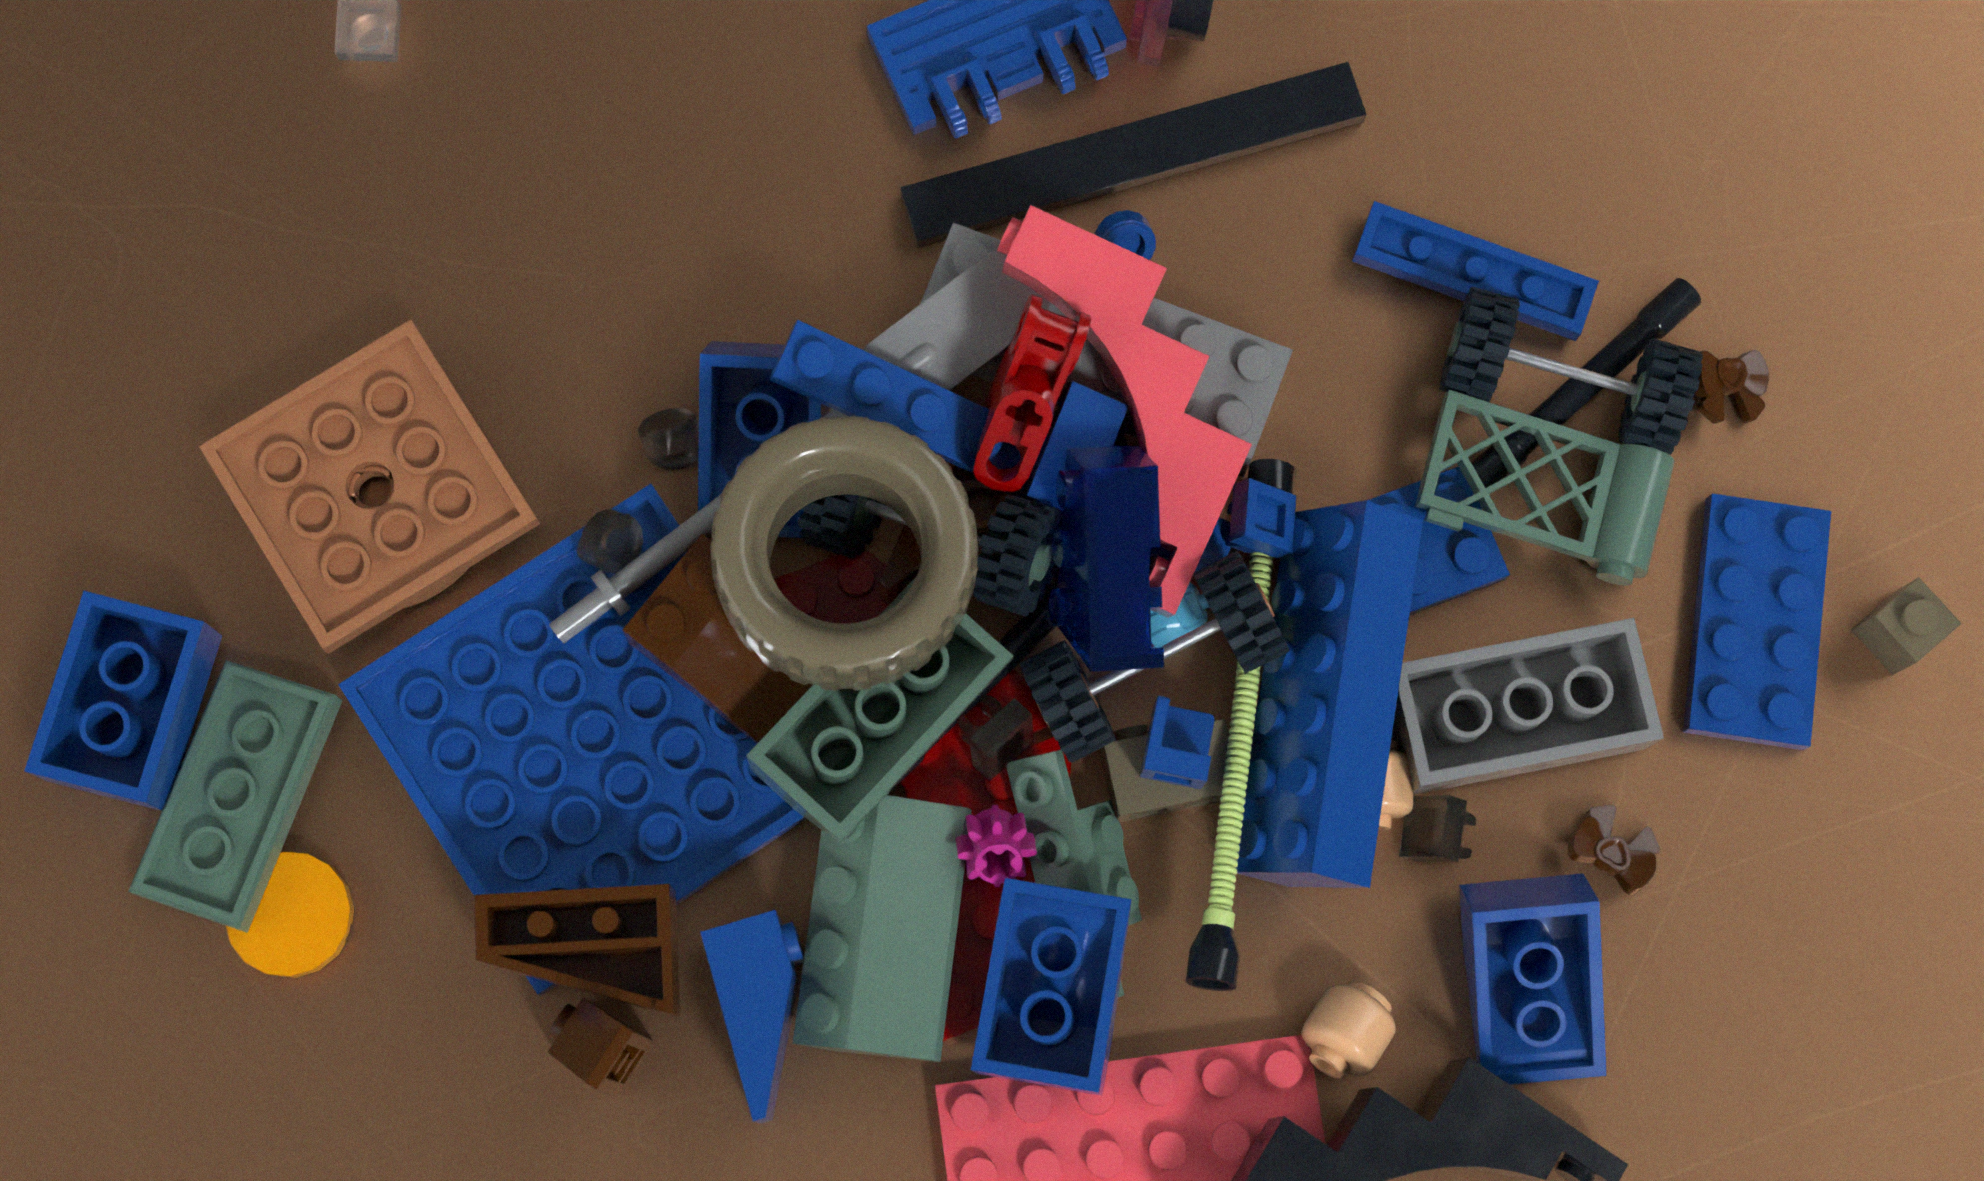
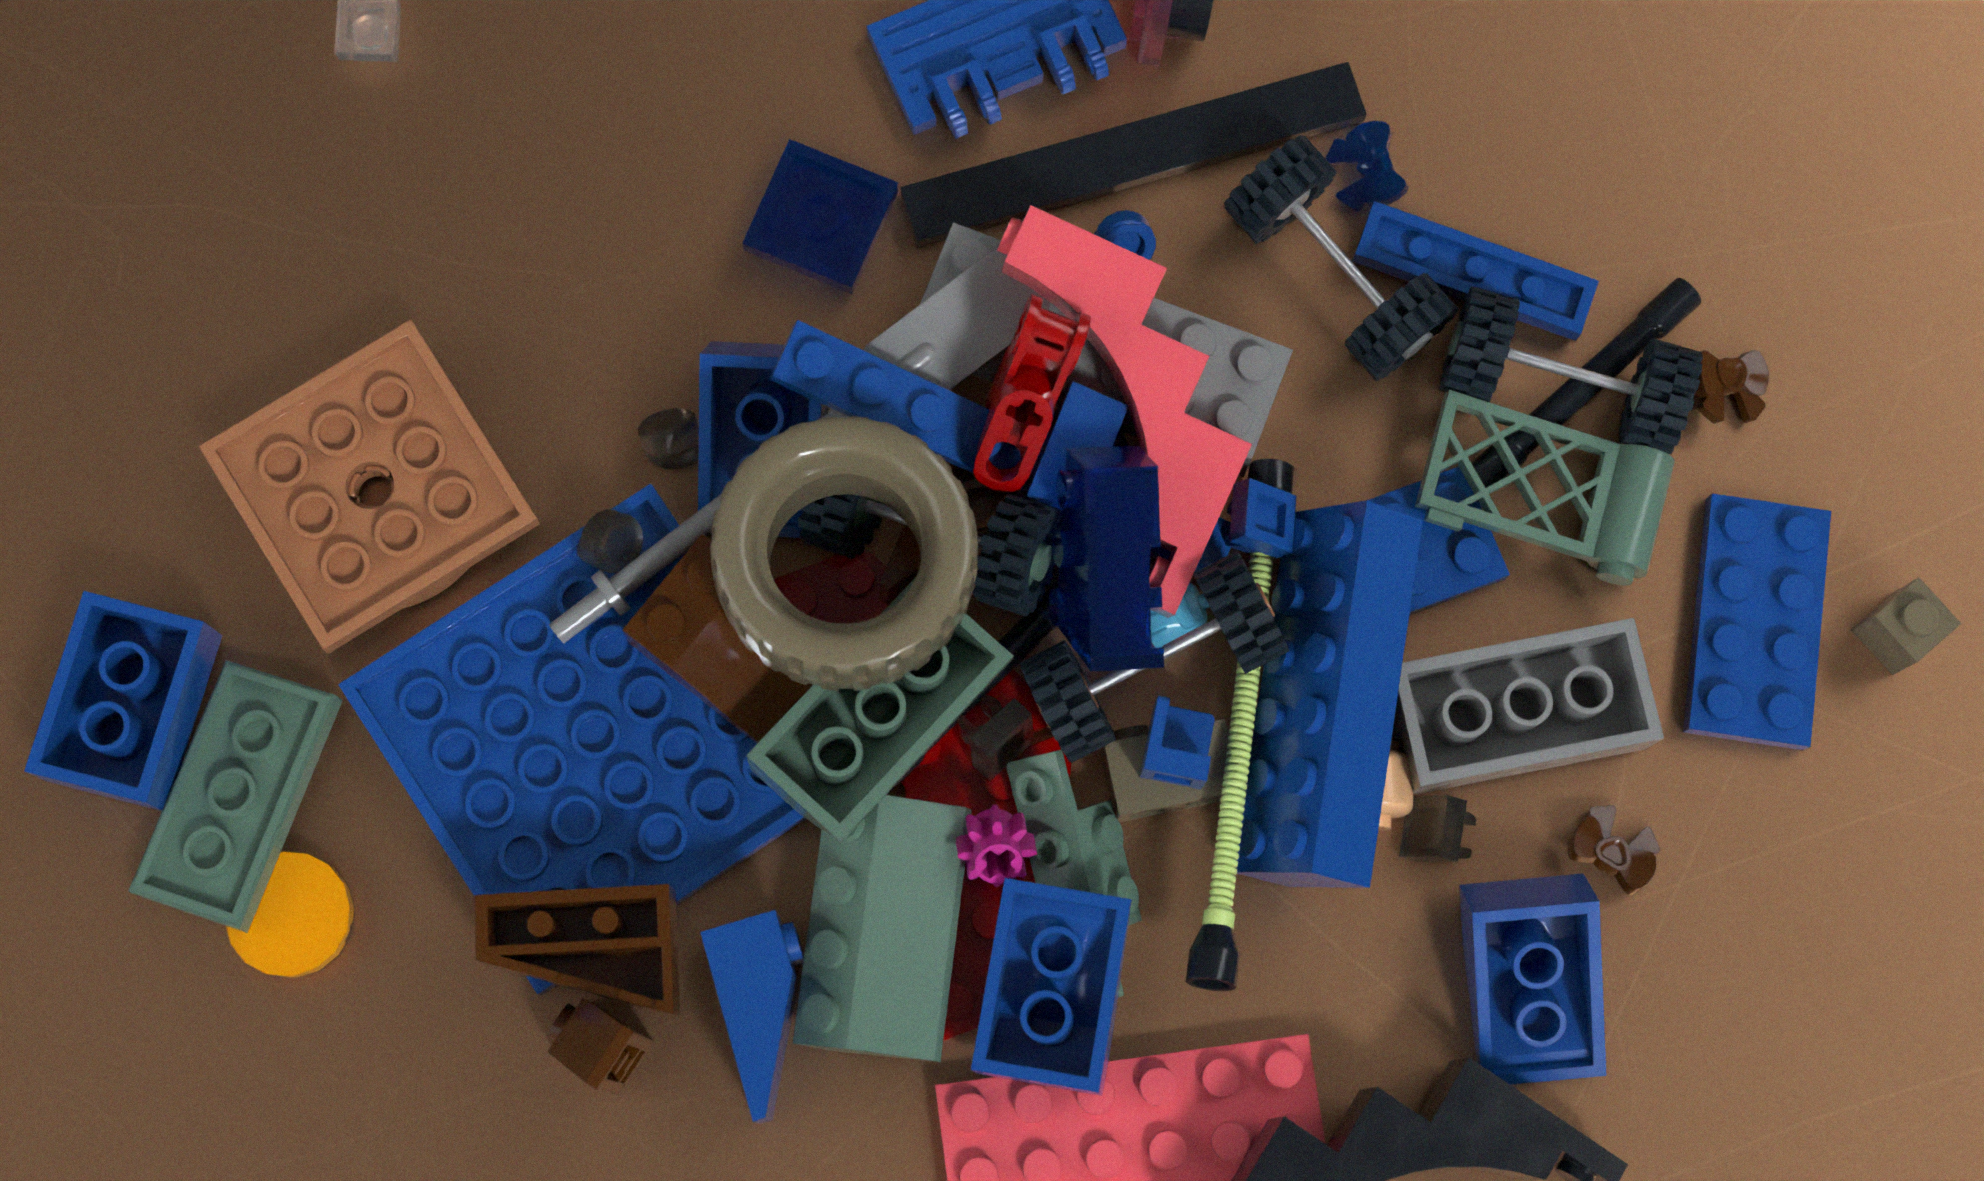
light nougat head [1301,981,1396,1079] -> none
none -> clear blue plate [742,139,899,295]
none -> black axle [1224,135,1459,381]
none -> clear blue piece [1325,121,1409,211]

